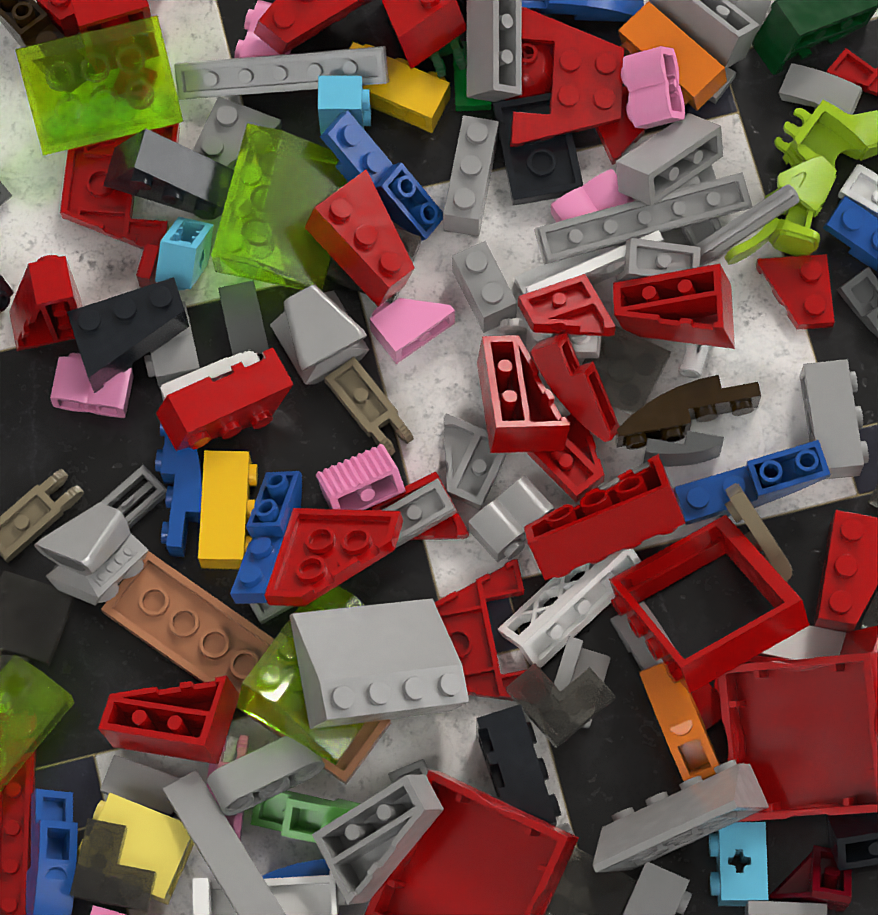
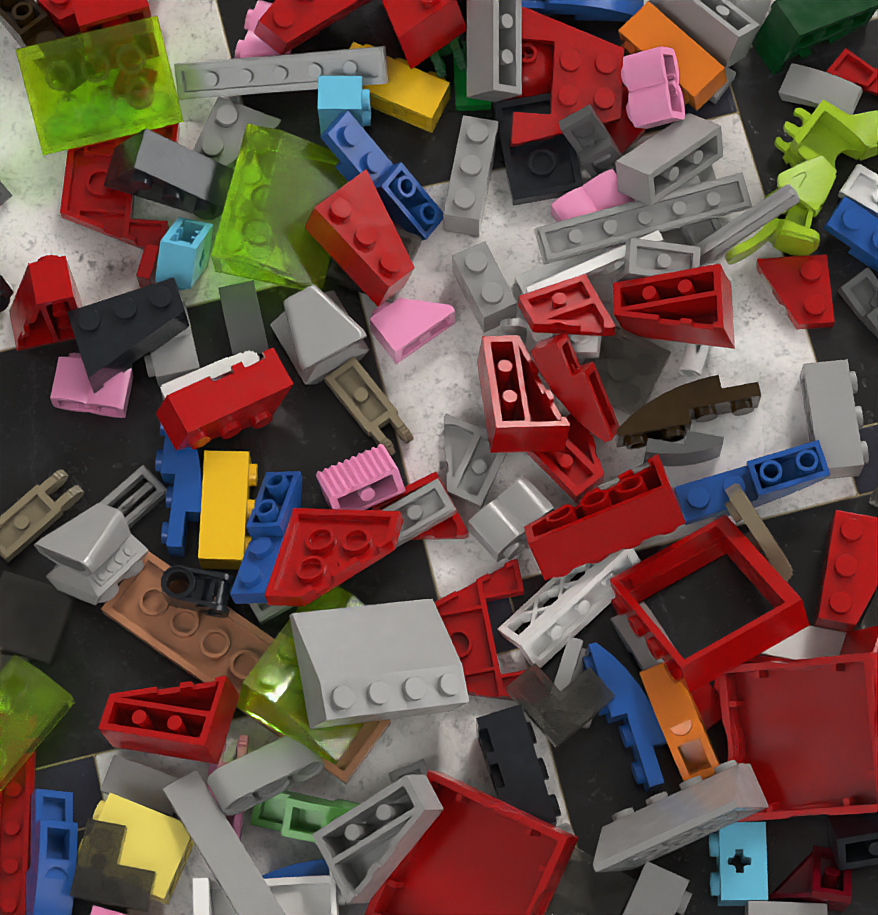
none -> black piece [161,565,236,618]
none -> dark grey slope [558,104,623,179]
none -> blue slope [582,642,667,793]

